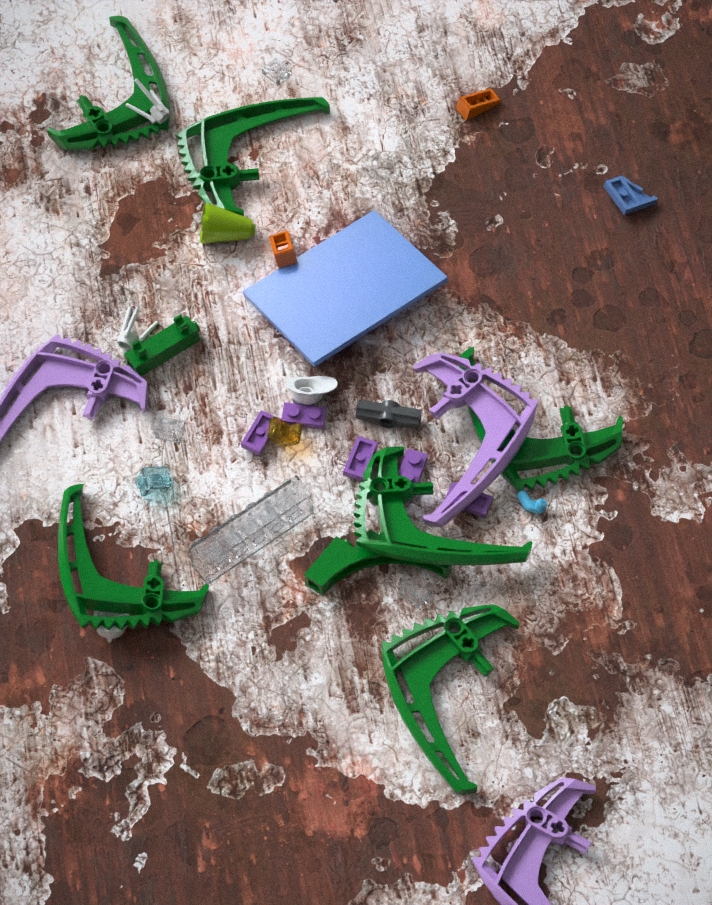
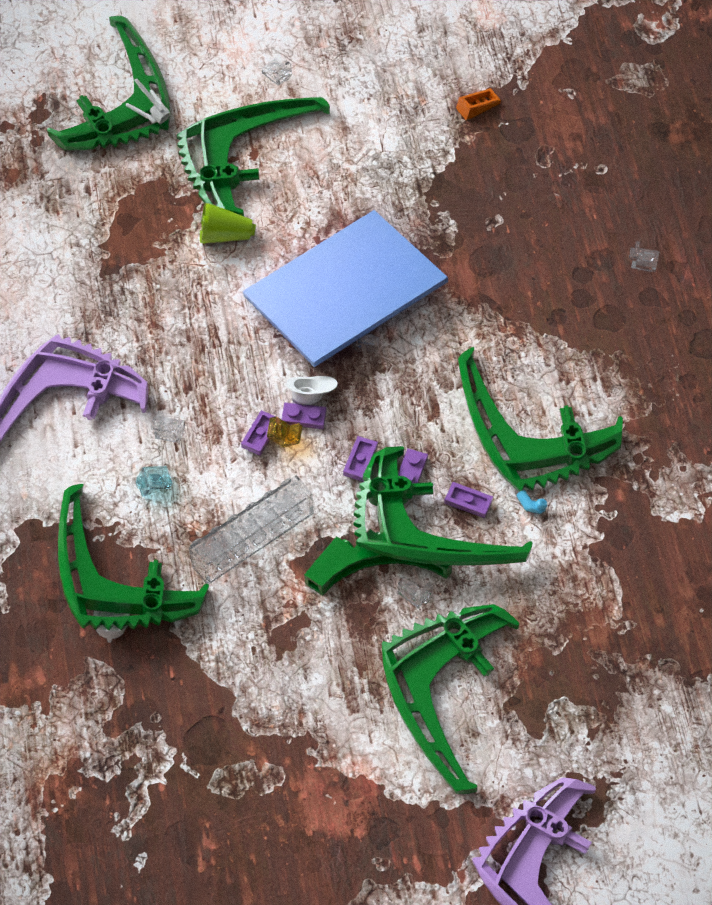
white plant [117,306,159,350] -> none
green brick [124,314,200,377] -> none
orange slope [269,231,297,268] -> none
dark grey piece [355,400,422,429] -> none
lavender piece [414,352,538,528] -> none
medium blue wing [603,176,658,215] -> none
none -> clear bracket [629,241,660,272]

